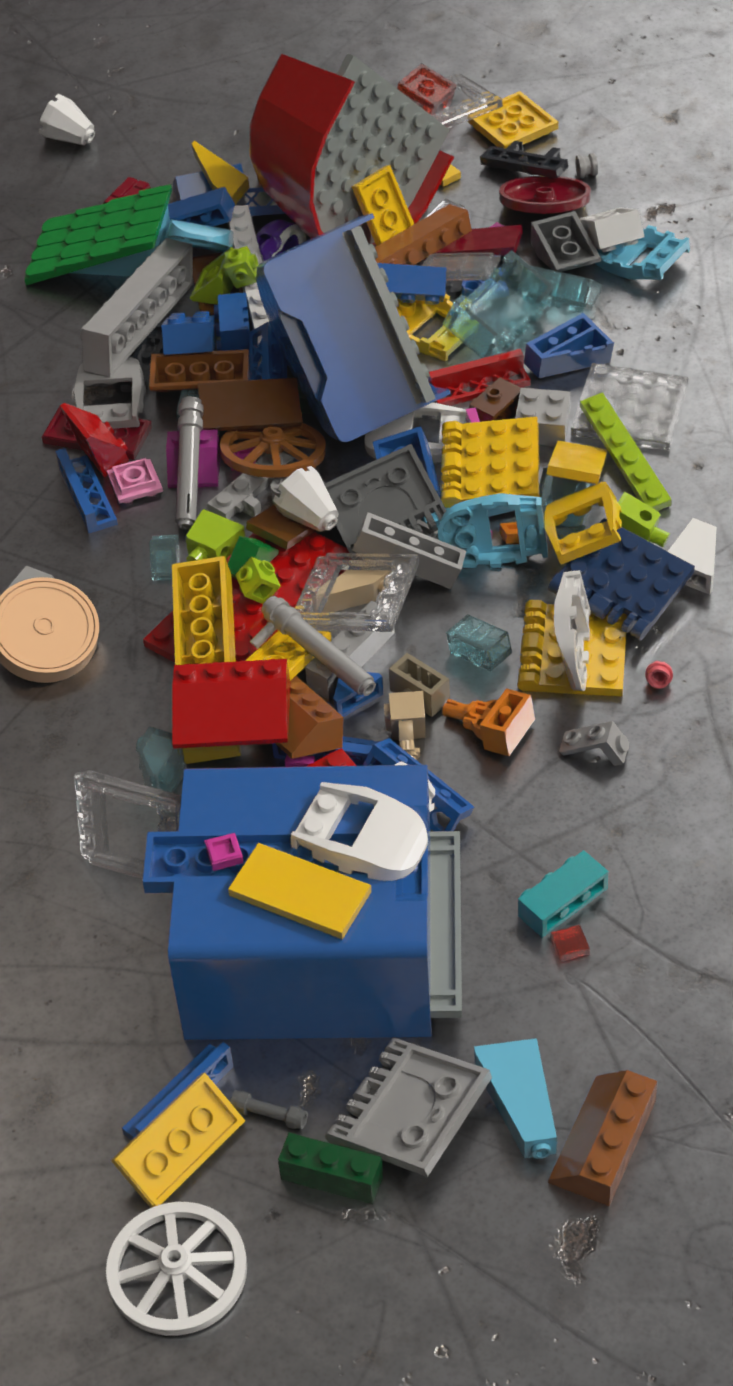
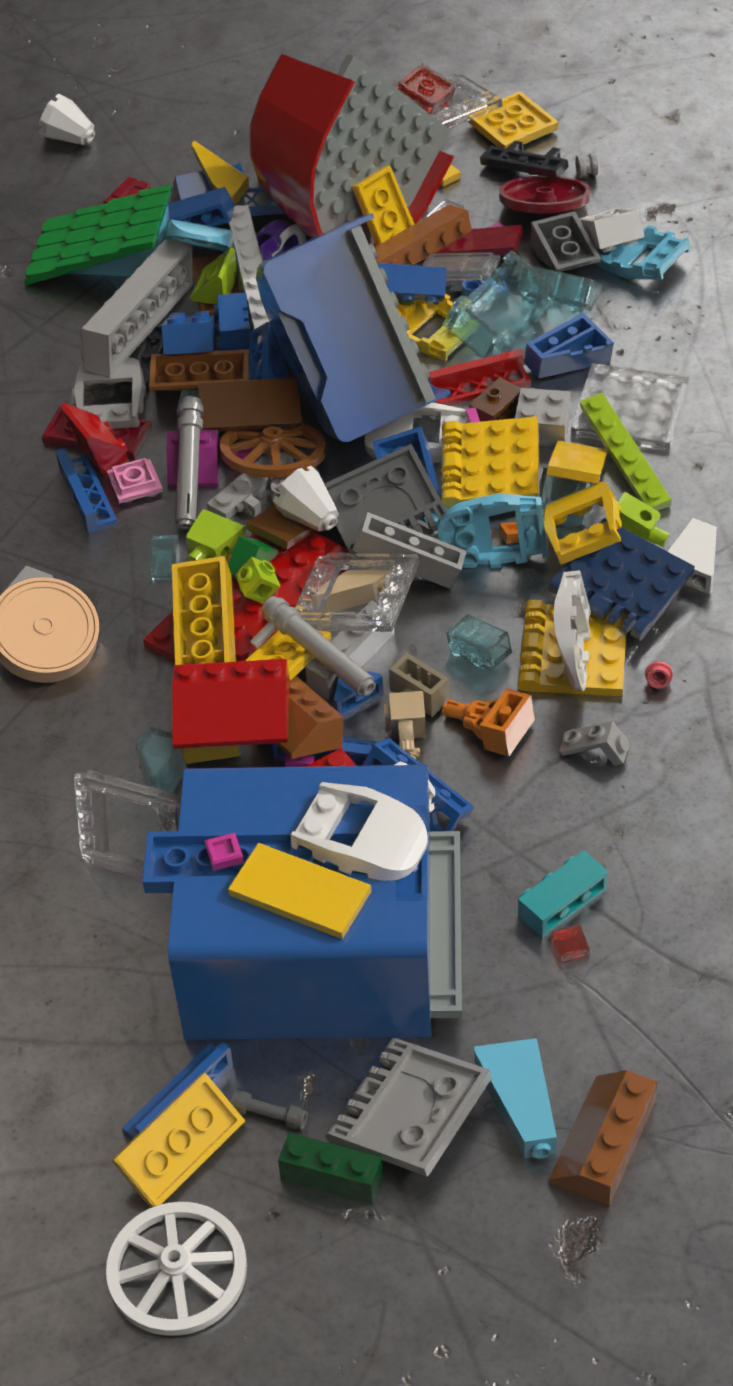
lime brick [222,246,259,288] -> none

